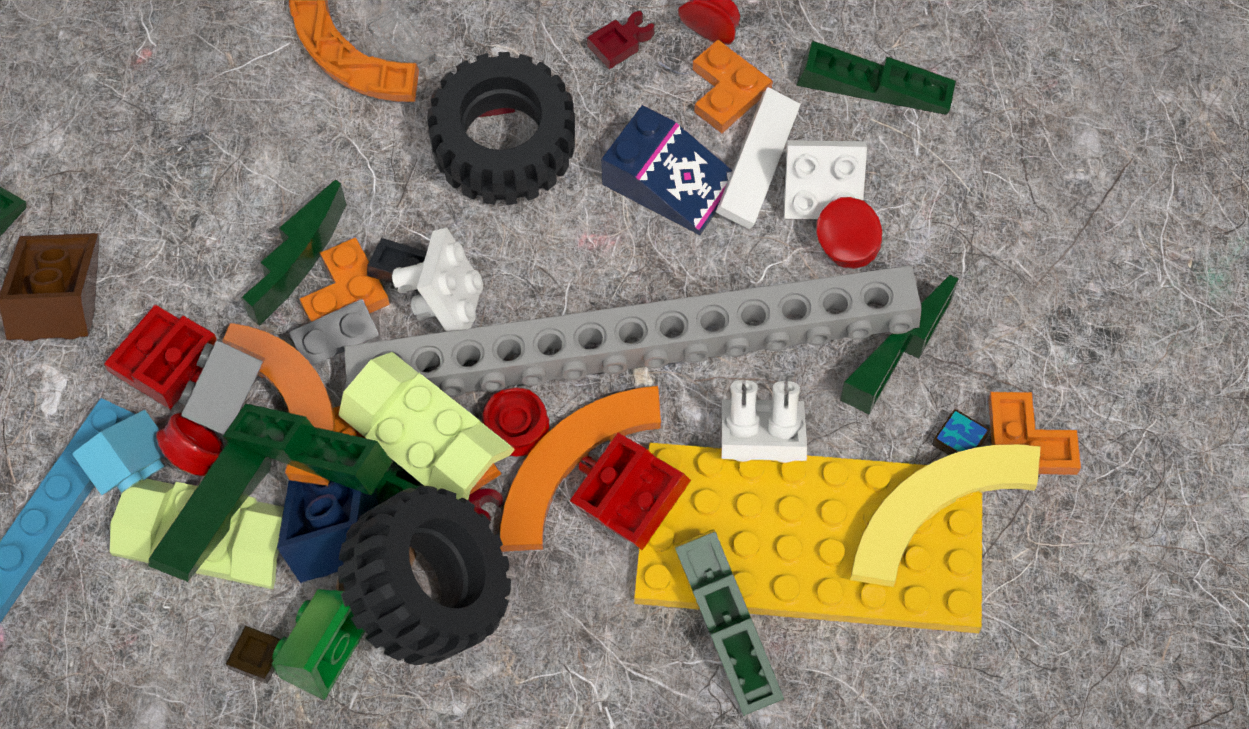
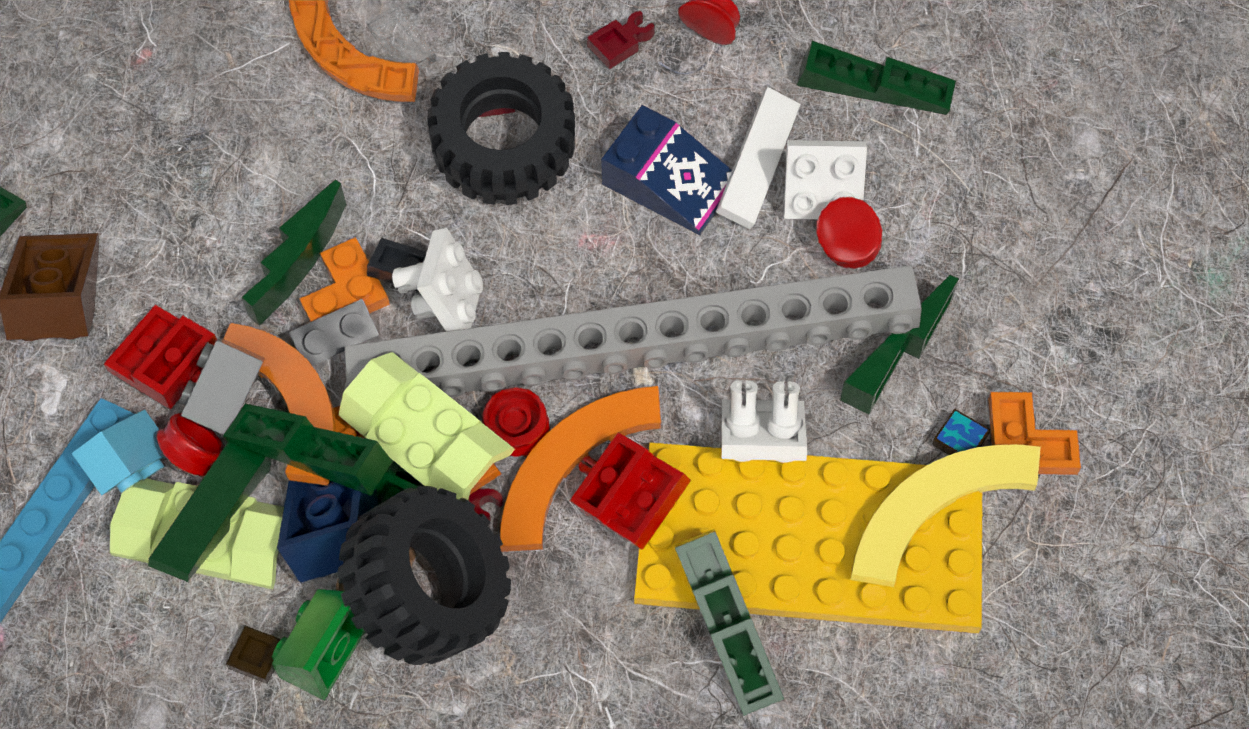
orange plate [693,40,773,133] -> none

